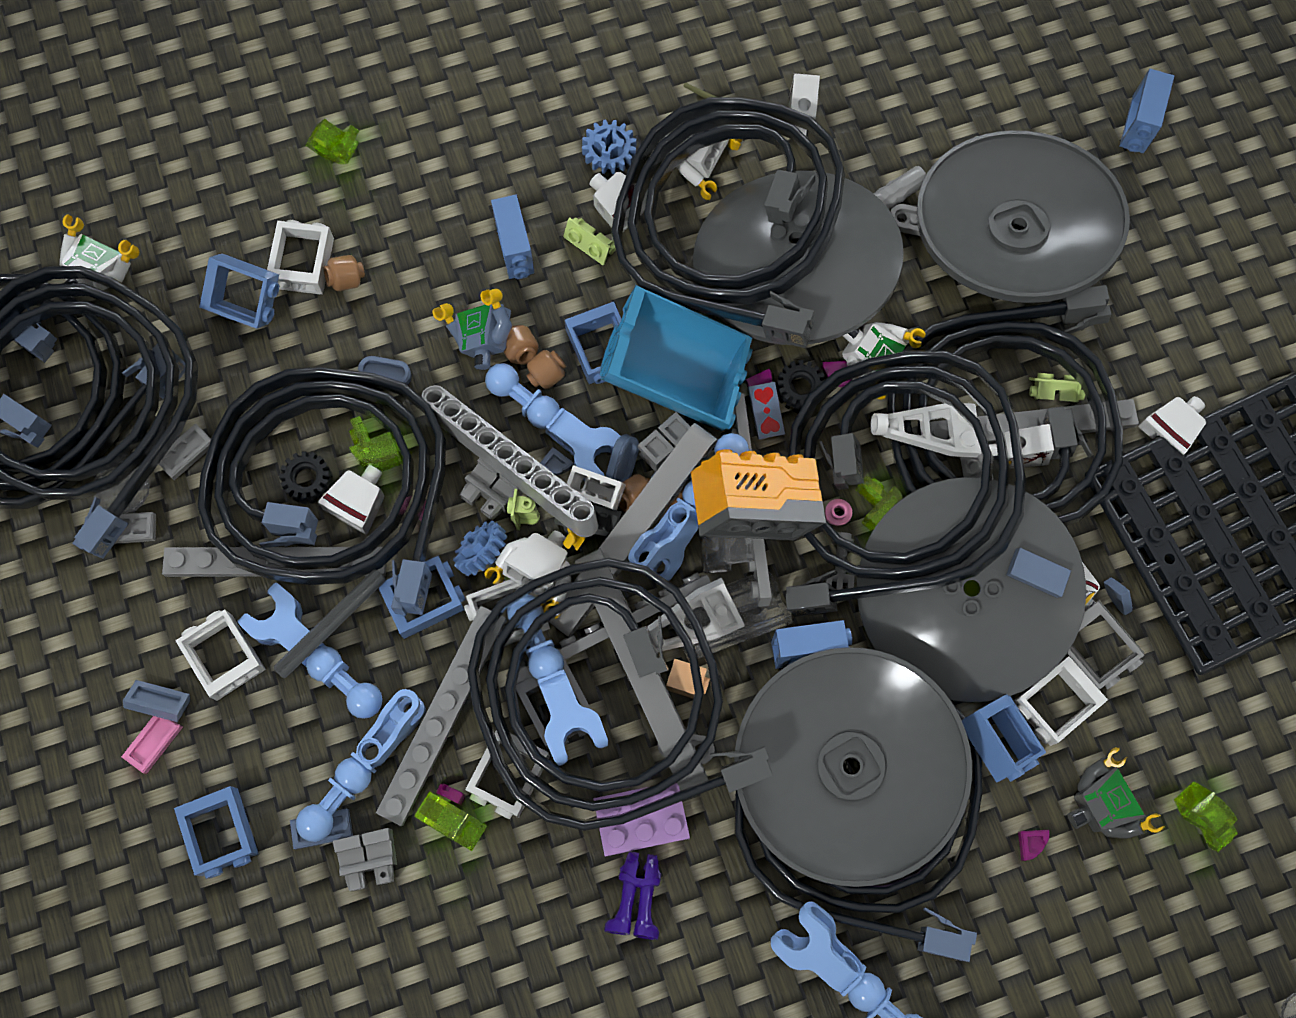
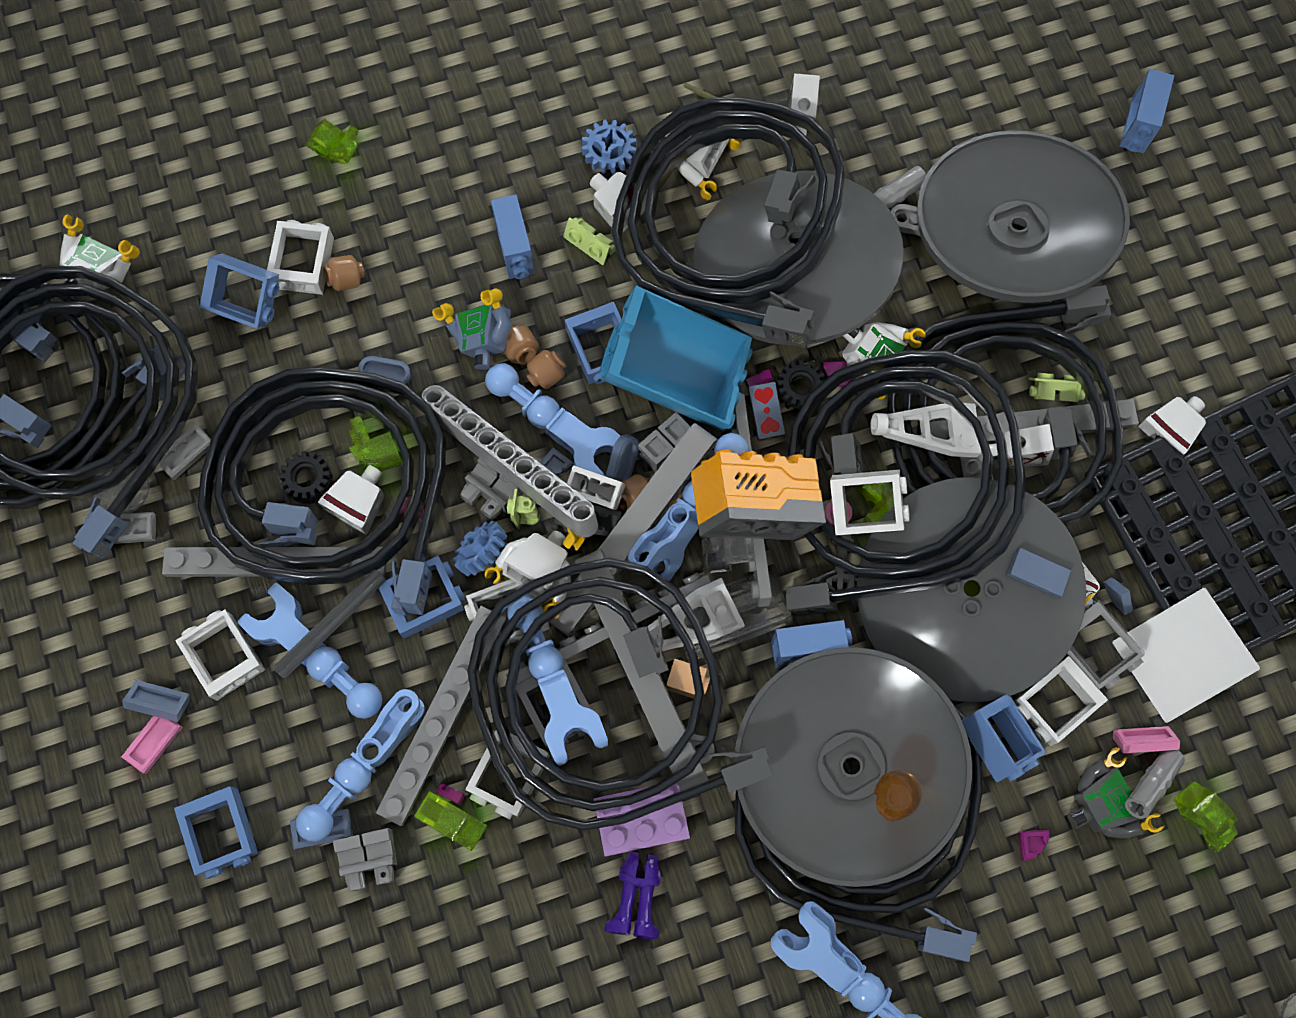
none -> white window [830,470,910,535]
none -> clear orange hair [874,770,922,822]
none -> white sticker [1113,588,1260,723]
none -> bright pink tile [1113,726,1180,753]
none -> light grey axle [1125,750,1185,819]

